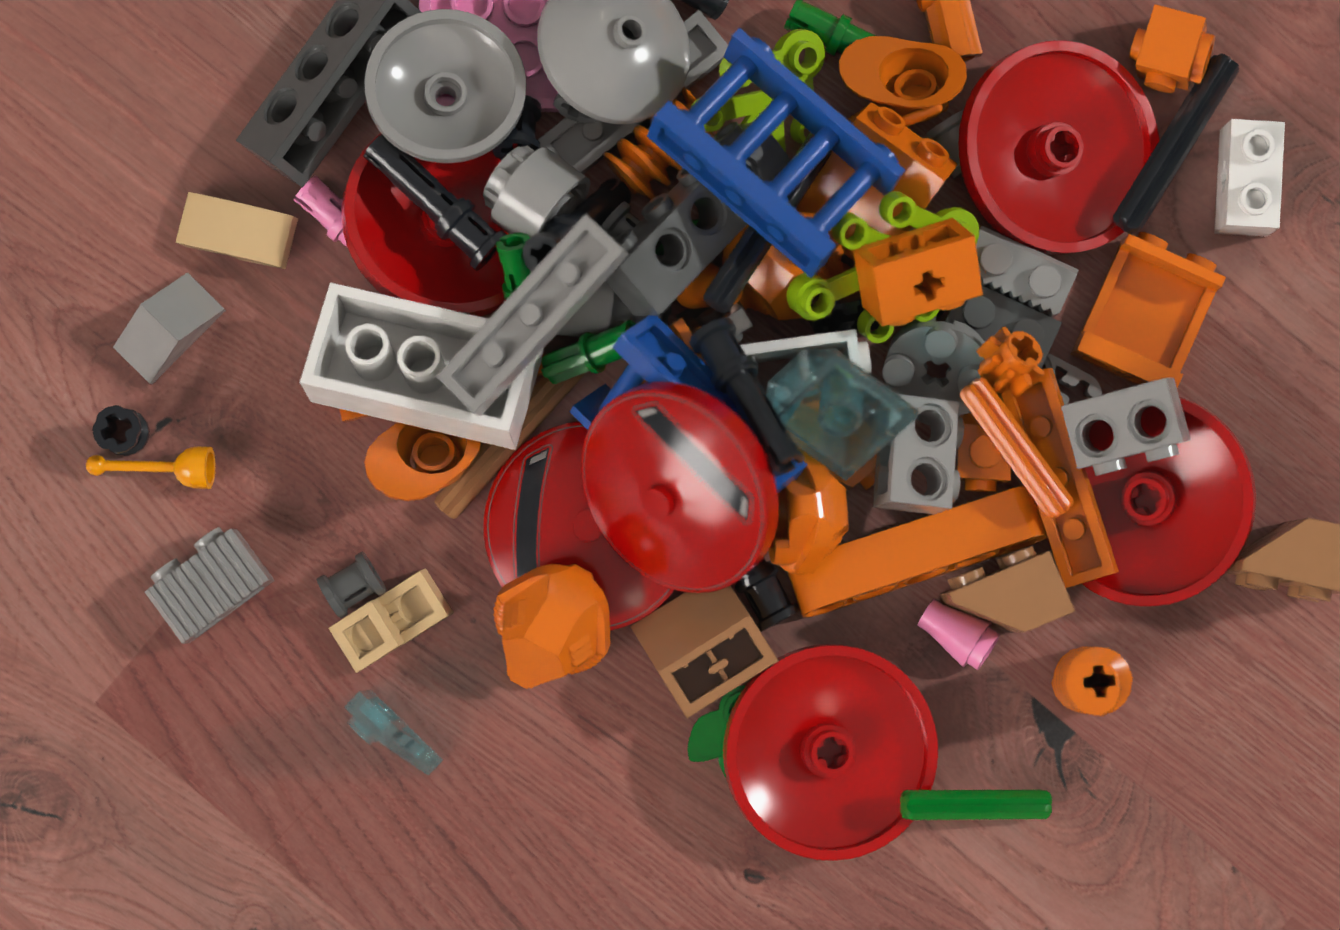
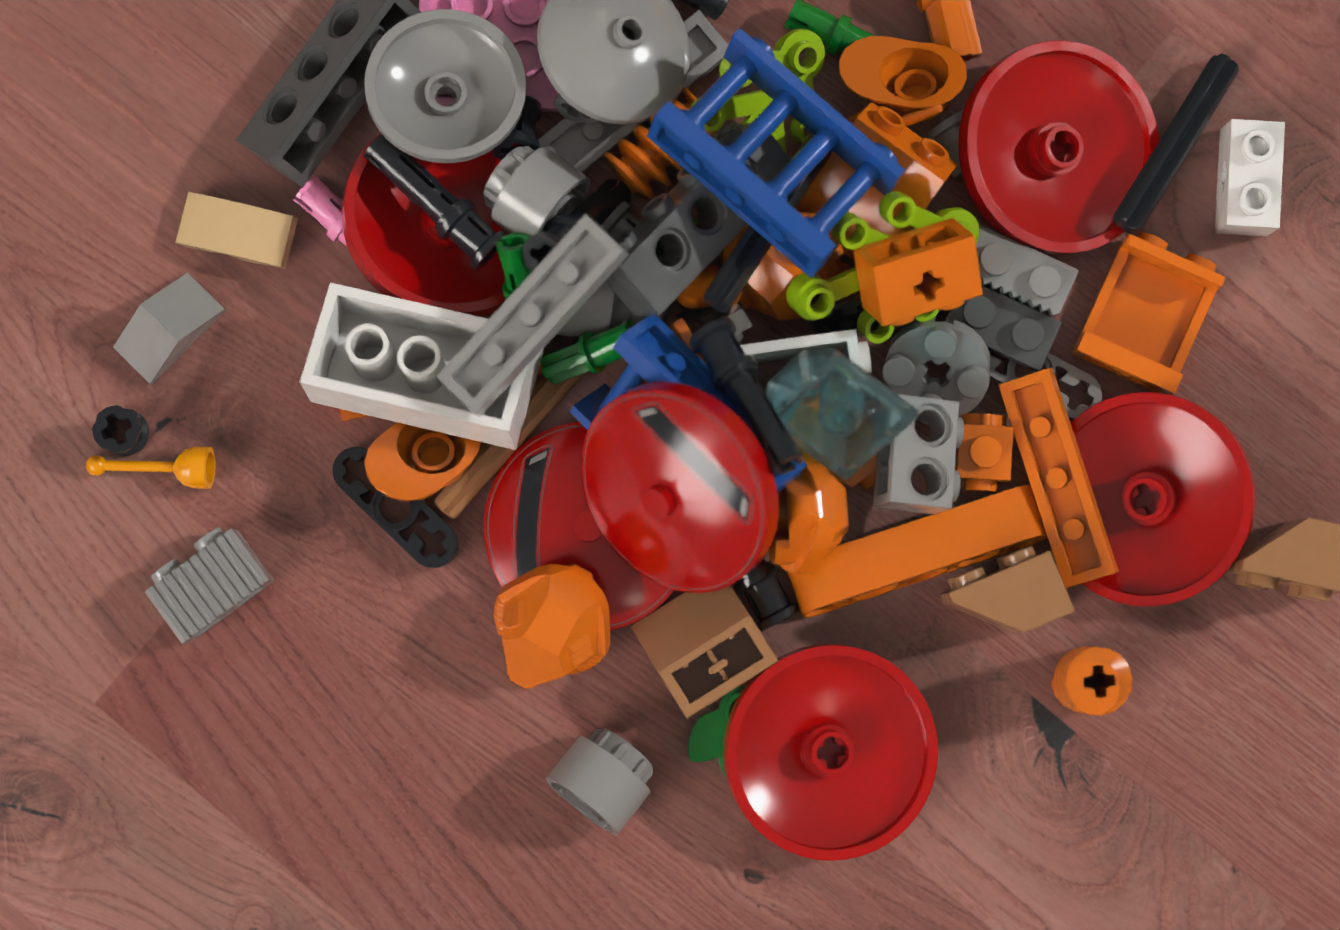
dark grey bush [316,551,387,618] -> none
tan slope [329,568,454,673] -> none
clear light blue wing [344,689,443,776] -> none
green axle [900,790,1052,820] -> none
bright pink cone [917,599,1000,670] -> none
orange axle [960,377,1074,518] -> none
orange gear [976,327,1045,398] -> none
light grey brick [1061,378,1191,476] -> none
orange brick [1129,4,1215,93] -> none
none -> black beam [332,447,459,568]
none -> light grey piece [545,728,653,836]

